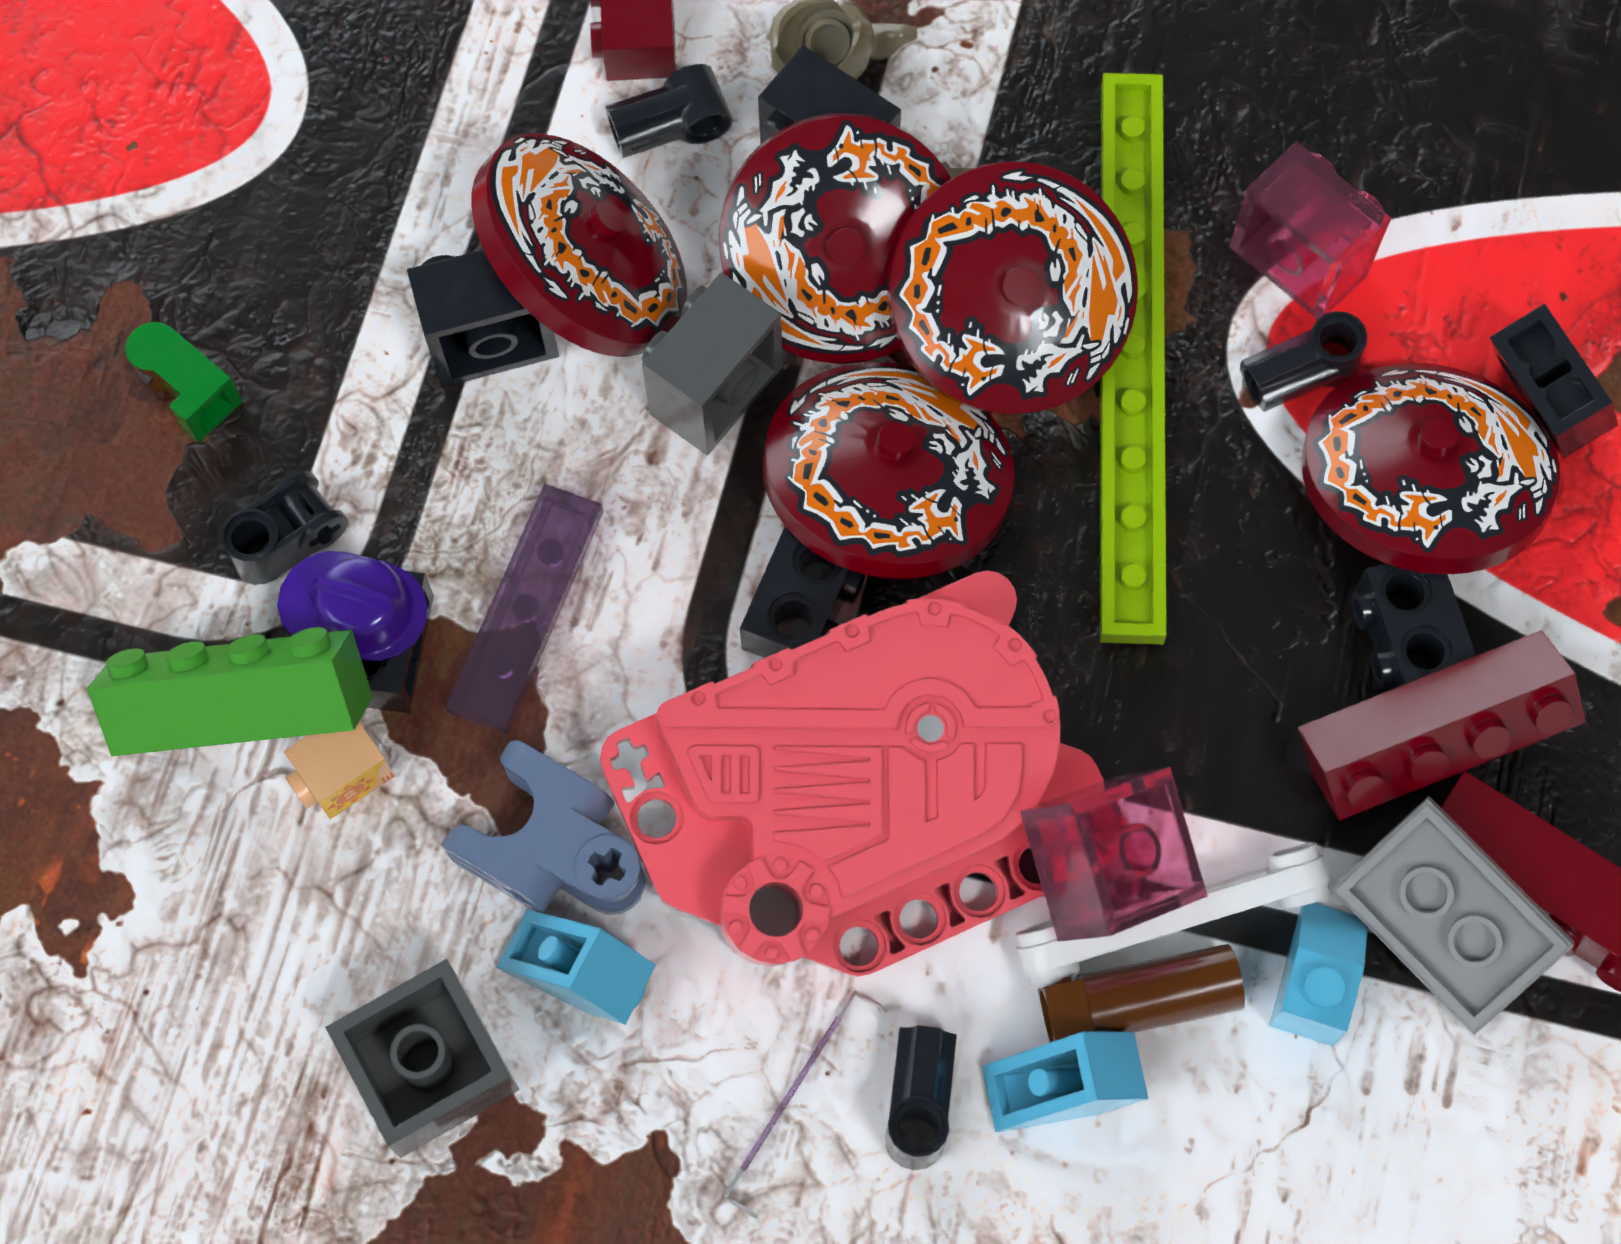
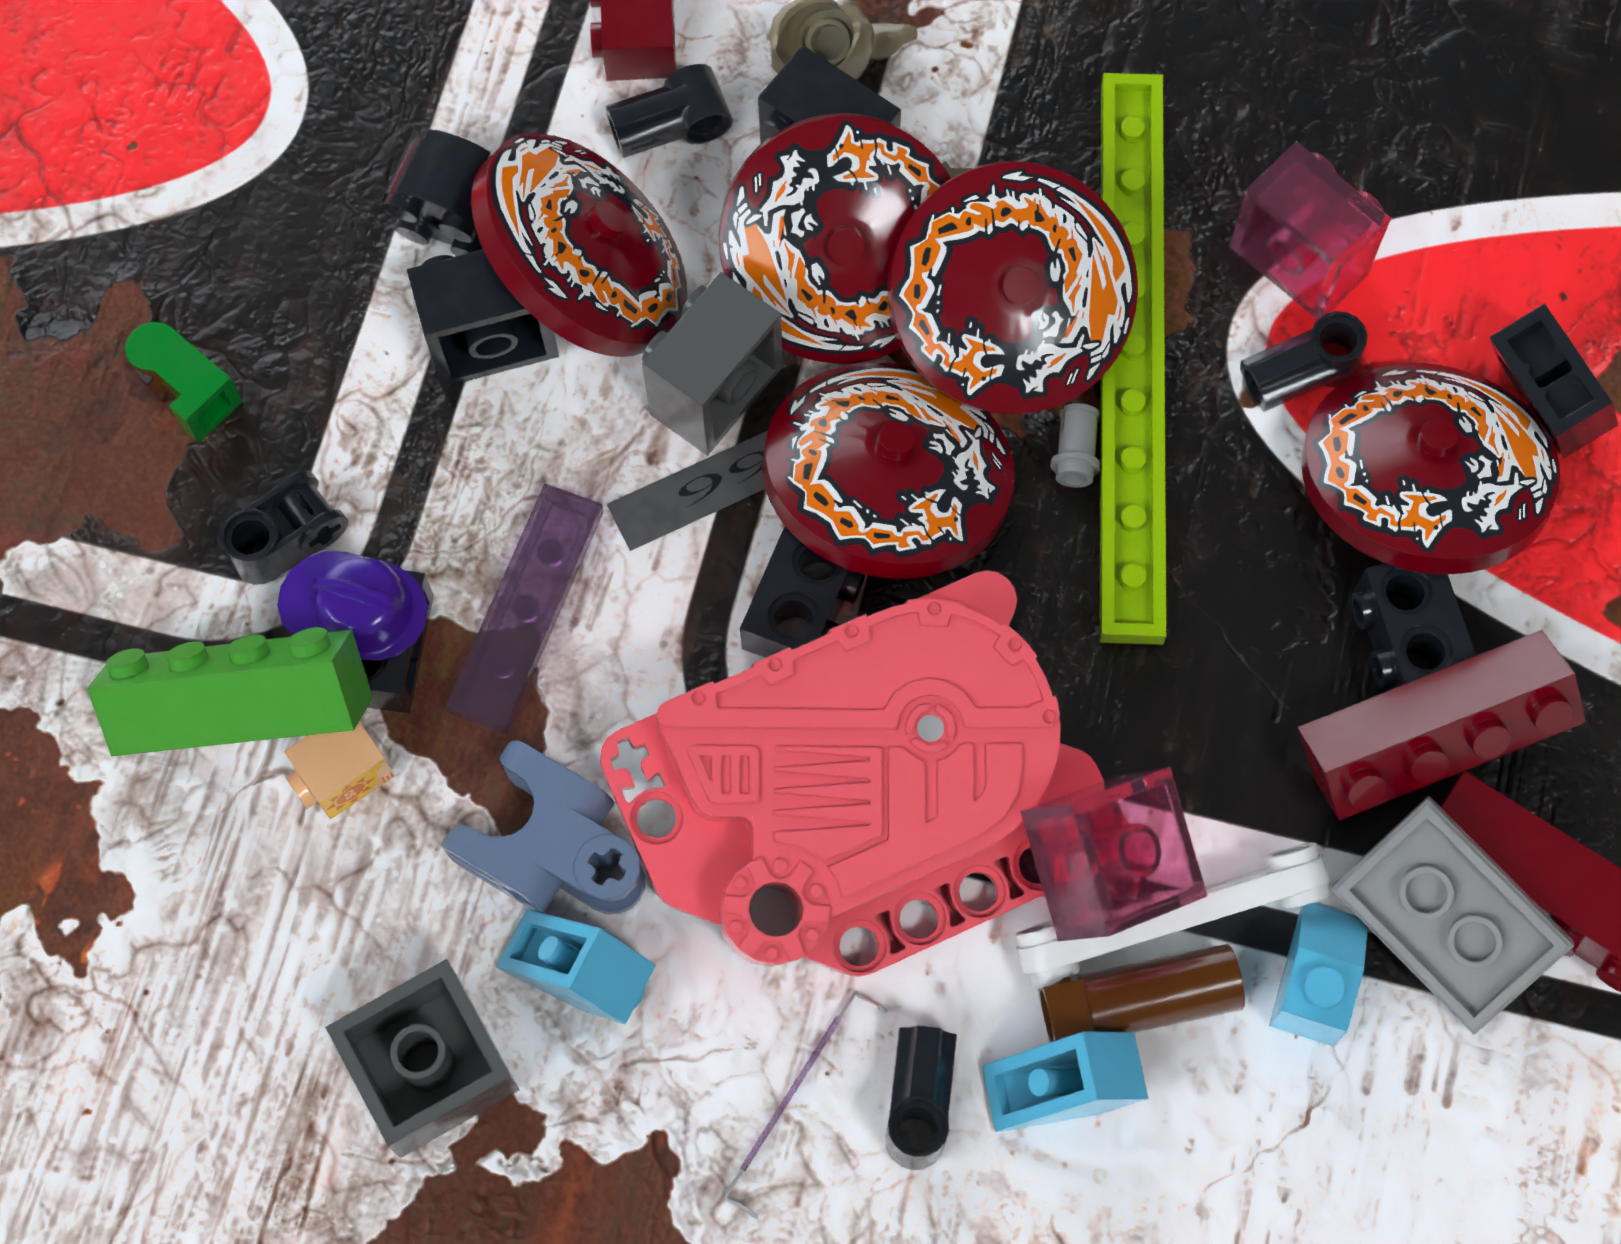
none -> black brick [382,129,491,256]
none -> flat silver sticker [606,431,768,551]
none -> light grey pin [1050,403,1101,488]

